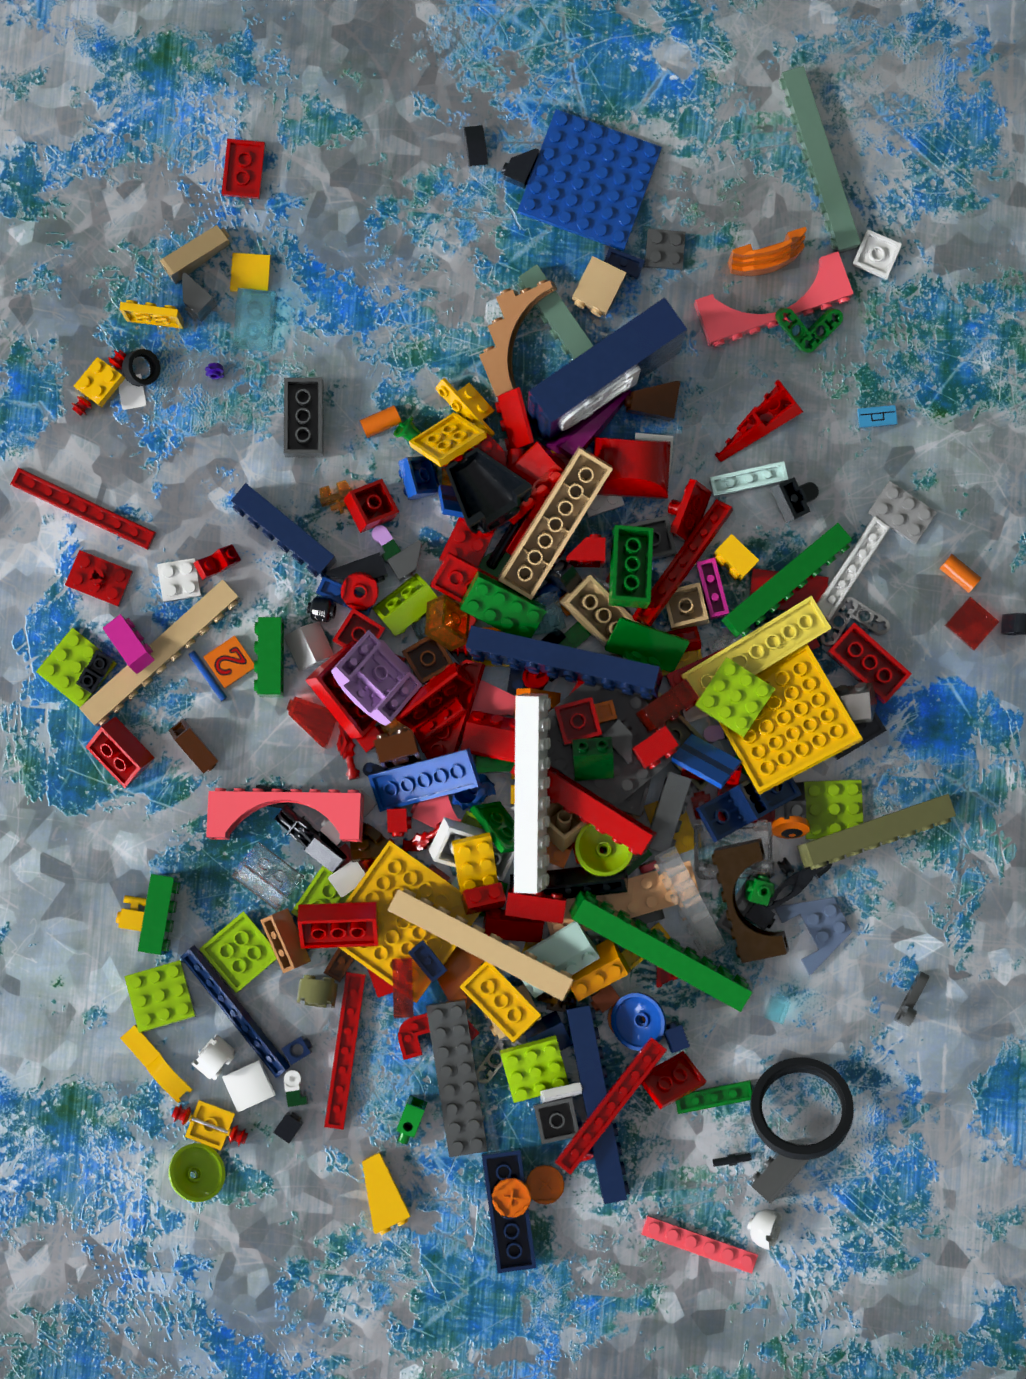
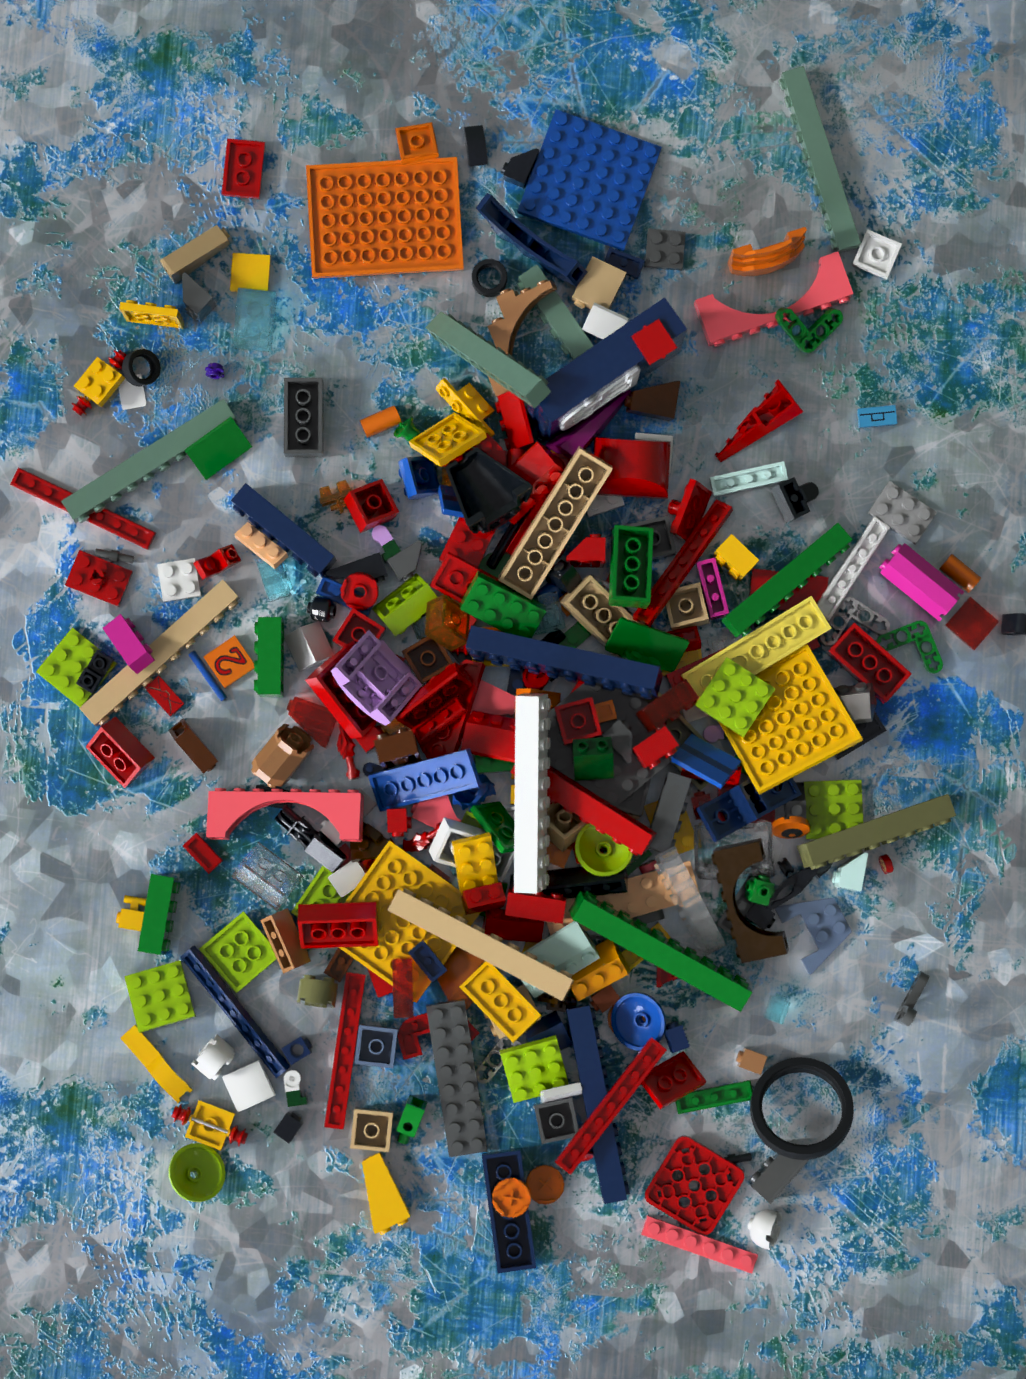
none -> sand green brick [61,399,237,523]
none -> dark grey bar [95,549,134,564]
none -> red tile [145,675,185,717]
none -> red tile [183,833,223,874]
none -> green tile [185,417,252,480]
none -> light nougat plate [234,522,289,569]
none -> medium nougat brick [251,724,314,788]
none -> clear light blue brick [257,561,294,602]
none -> orange plate [306,157,464,279]
none -> tan brick [350,1107,394,1152]
none -> sand blue brick [354,1024,399,1069]
none -> orange tile [395,122,439,163]
none -> sand green brick [425,312,551,408]
none -> black tyre [472,259,507,297]
none -> dark blue arch [476,193,587,287]
none -> white slope [582,302,629,339]
none -> red piece [631,319,677,365]
none -> red piece [645,1135,744,1235]
none -> medium nougat brick [736,1048,767,1075]
none -> light aqua slope [832,852,868,892]
none -> green beam [875,621,943,674]
none -> dark pink brick [879,543,964,622]
none -> red tile [879,854,894,874]

